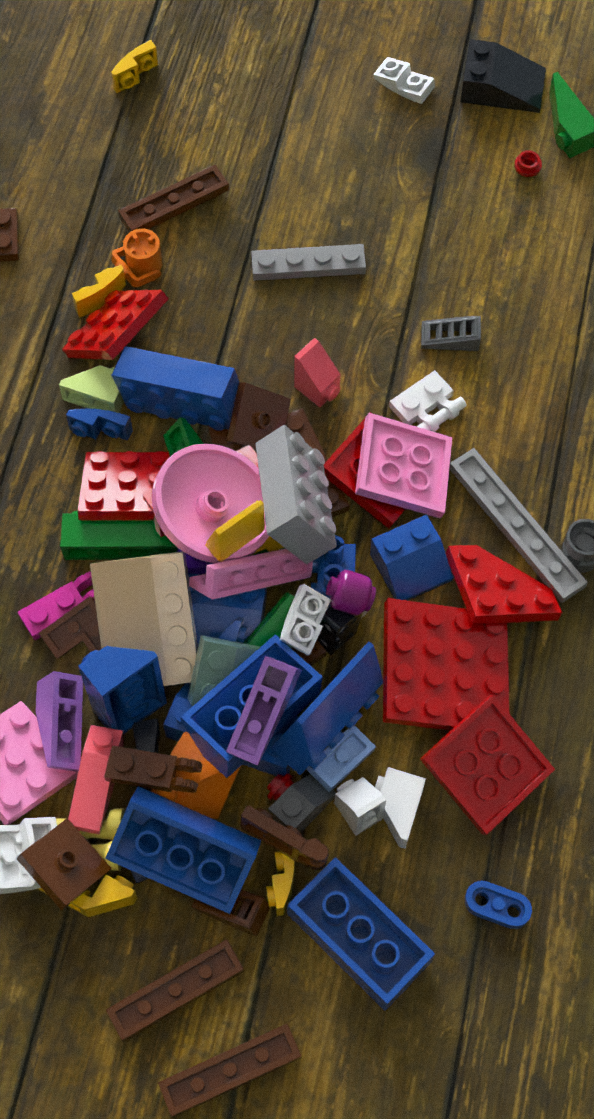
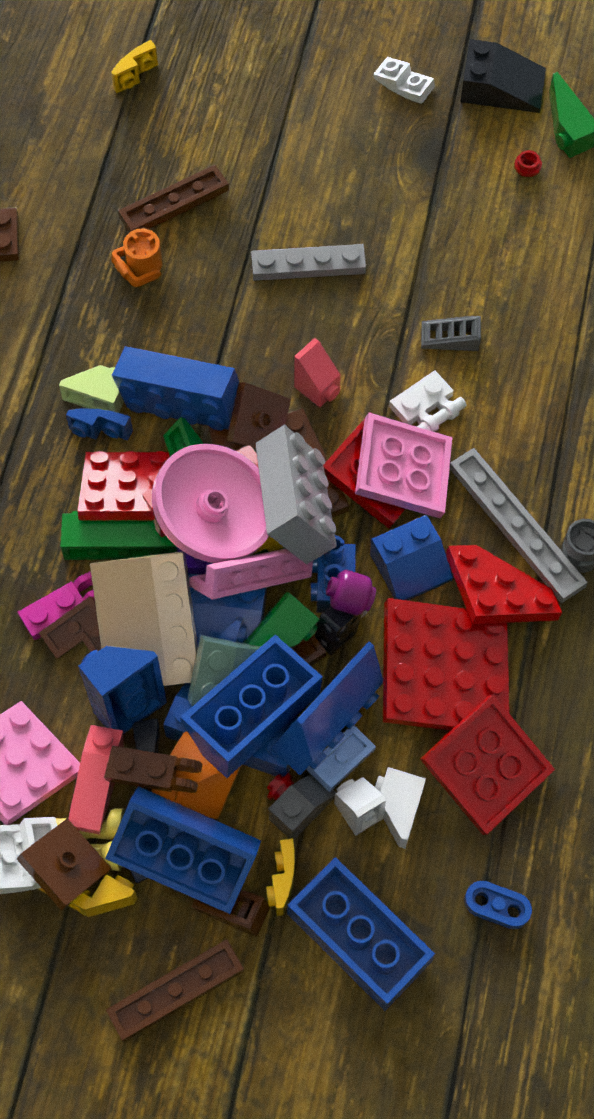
medium lavender slope [36,671,83,772] -> none
red plate [62,290,169,360] -> none
yellow slope [72,265,126,318] -> none
reddish brown plate [158,1024,302,1118] -> none
yellow slope [205,500,265,562] -> none
medium lavender slope [226,656,302,765] -> none
reddish brown hinge [240,805,329,871] -> none
white slope [280,584,331,655] -> none

